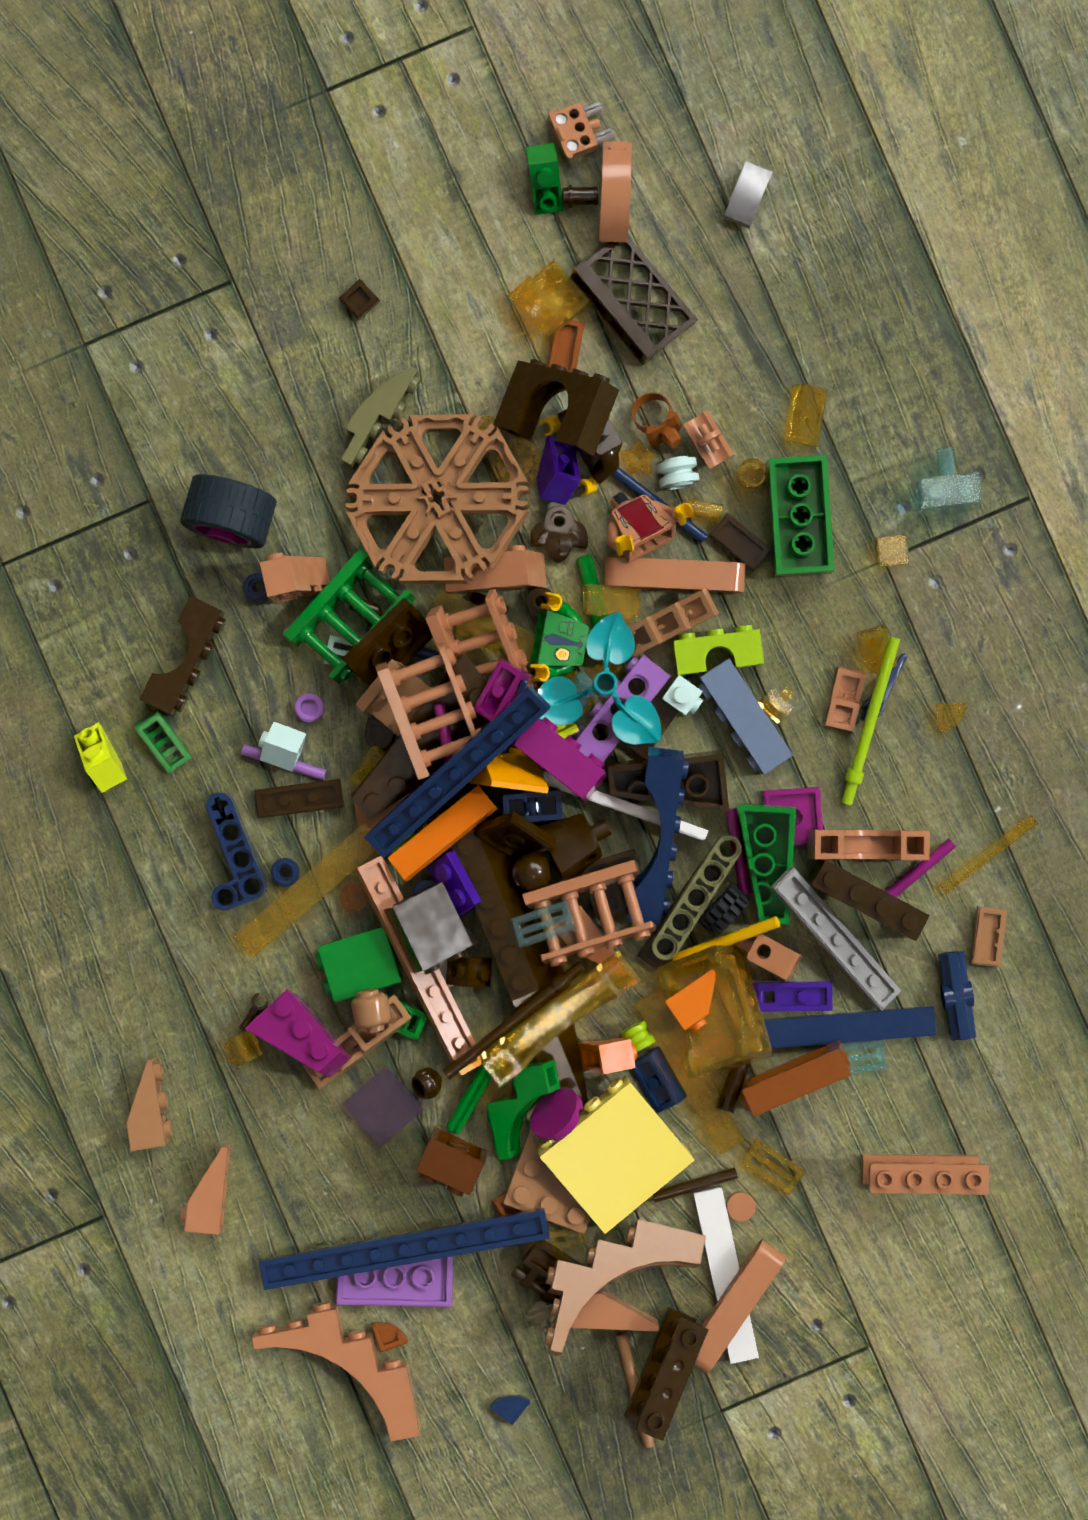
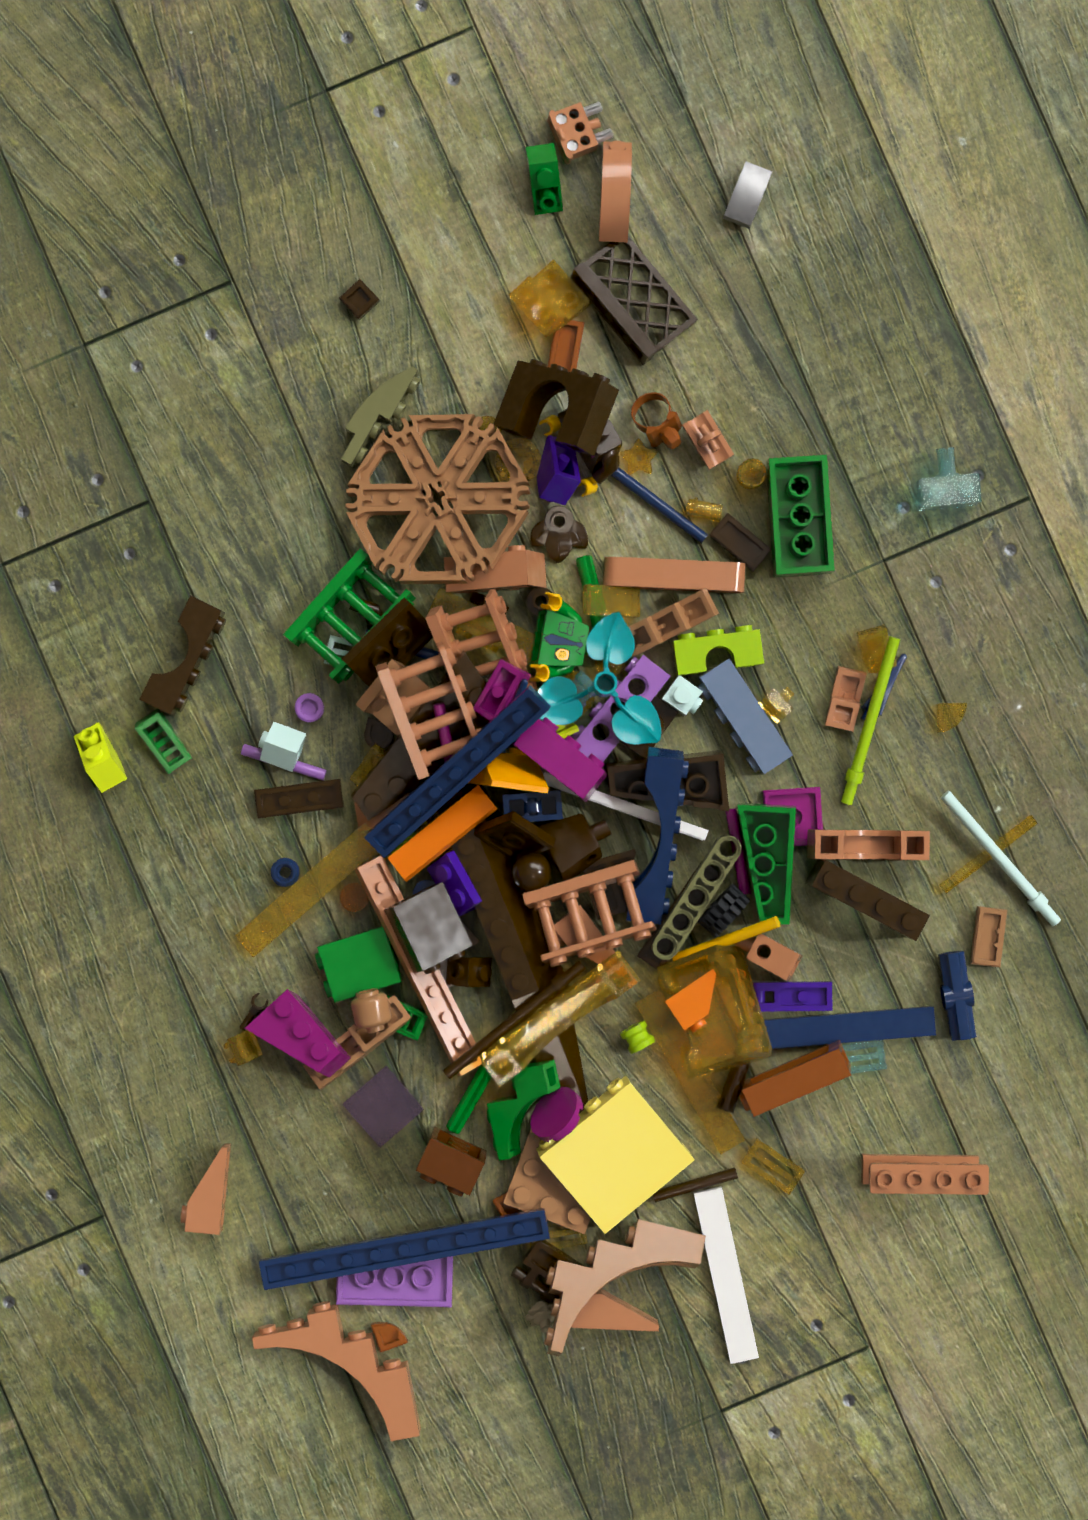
medium nougat slope [126,1057,173,1151] -> none
black wheel [180,474,277,549] -> none
dark blue beam [206,793,268,910] -> none
dark blue plate [243,573,268,602] -> none
nougat wedge [260,553,331,604] -> none
dark brown piece [412,1067,442,1099] -> none
dark blue tile [490,1395,530,1425] -> none
clear light blue tile [511,901,576,947] -> none
dark brown pin [562,184,598,208] -> none
slope [578,1038,637,1075] -> none
torso [606,492,695,563] -> none
medium nougat bar [615,1332,655,1448] -> none
dark brown fence [624,1307,709,1441] -> none
dark blue slope [632,1047,687,1113] -> none
light aqua wheel [656,456,700,490] -> none
nougat beam [694,1240,786,1374] -> none
nougat tile [726,1191,756,1222] -> none
light grey tile [770,867,901,1011] -> none
clear yellow slope [783,384,828,447] -> none
clear yellow tile [876,535,909,567] -> none
magenta bar [885,838,956,897] -> none
none -> light aqua bar [941,791,1061,927]

